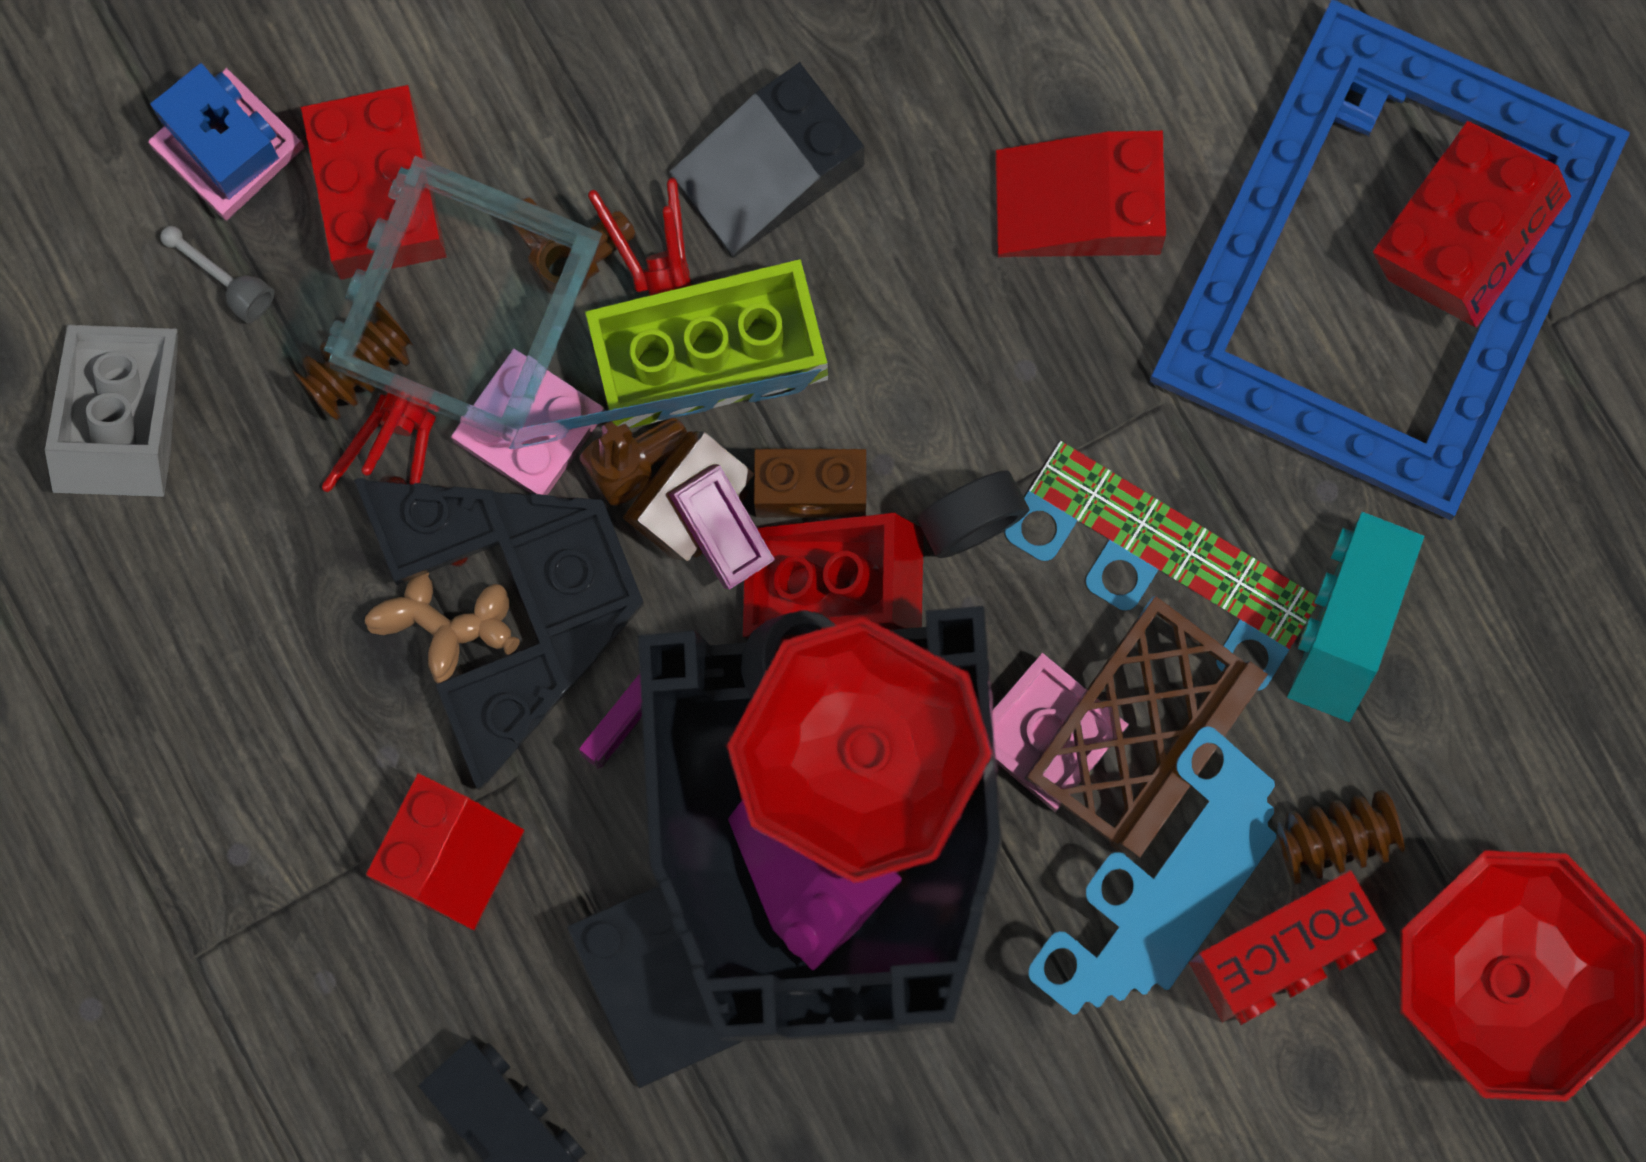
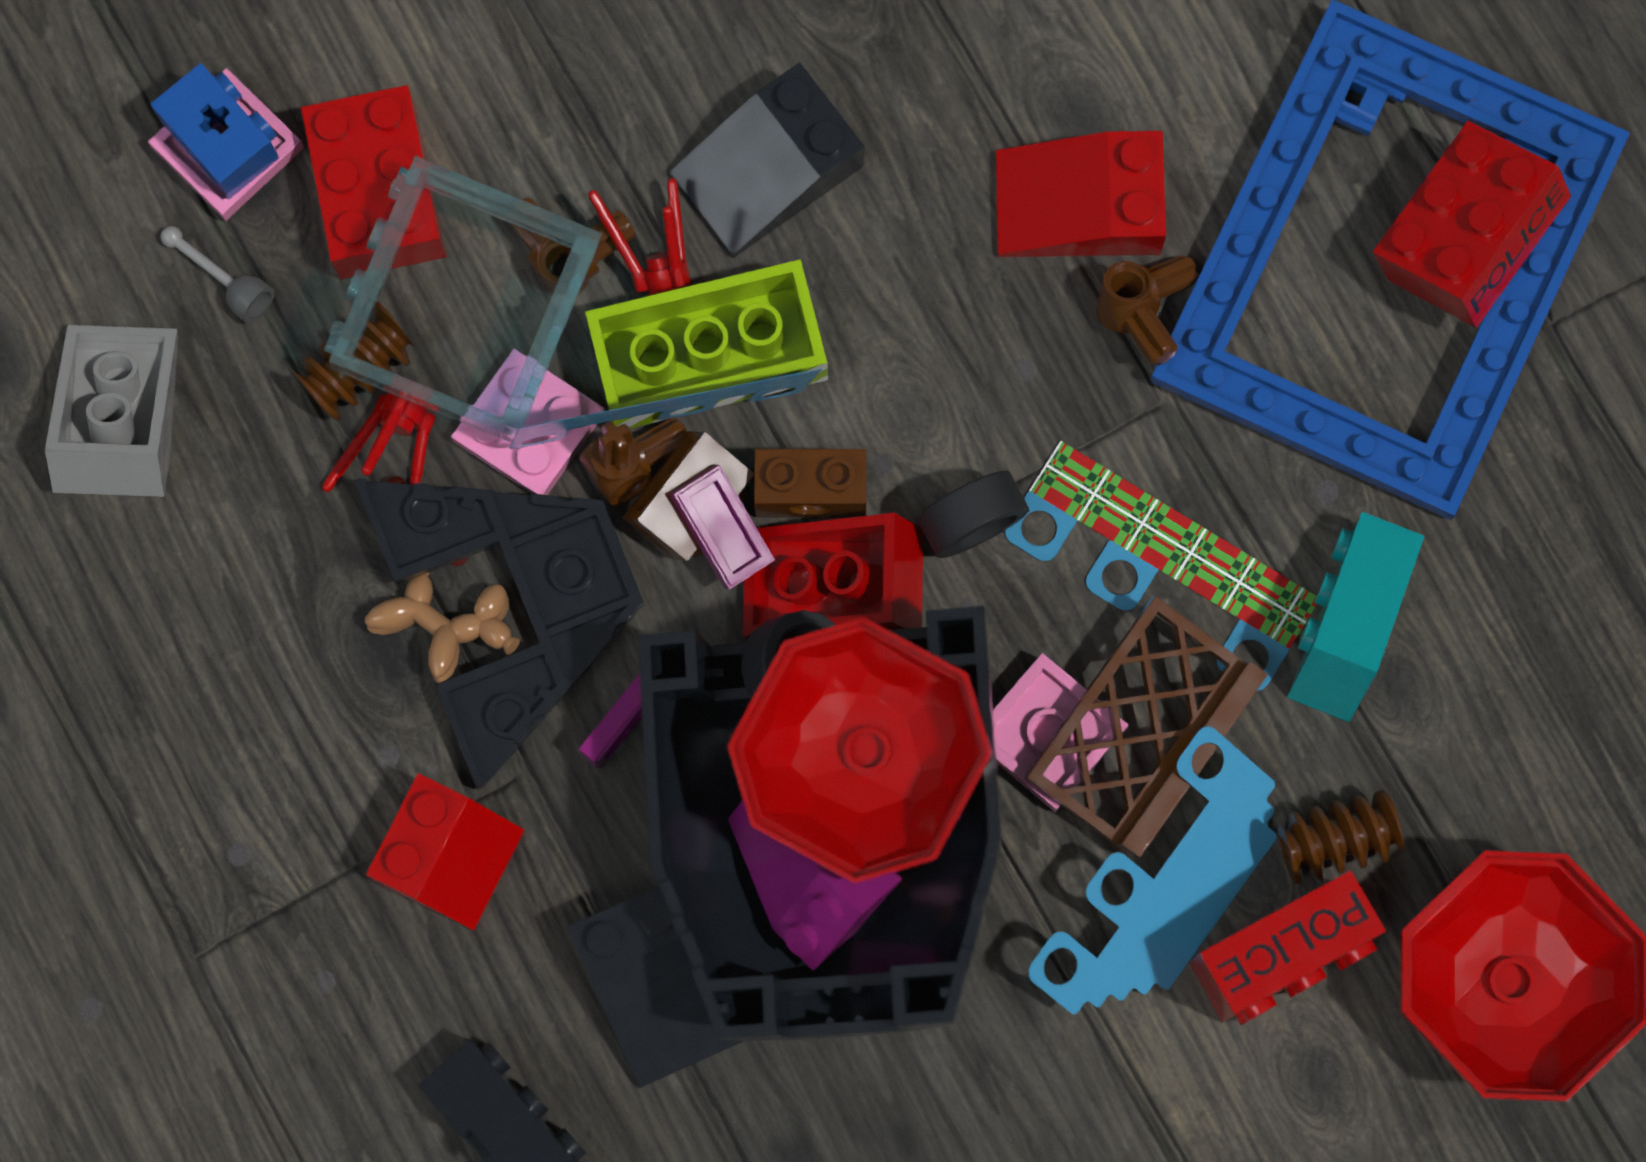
none -> reddish brown axle [1096,255,1199,366]

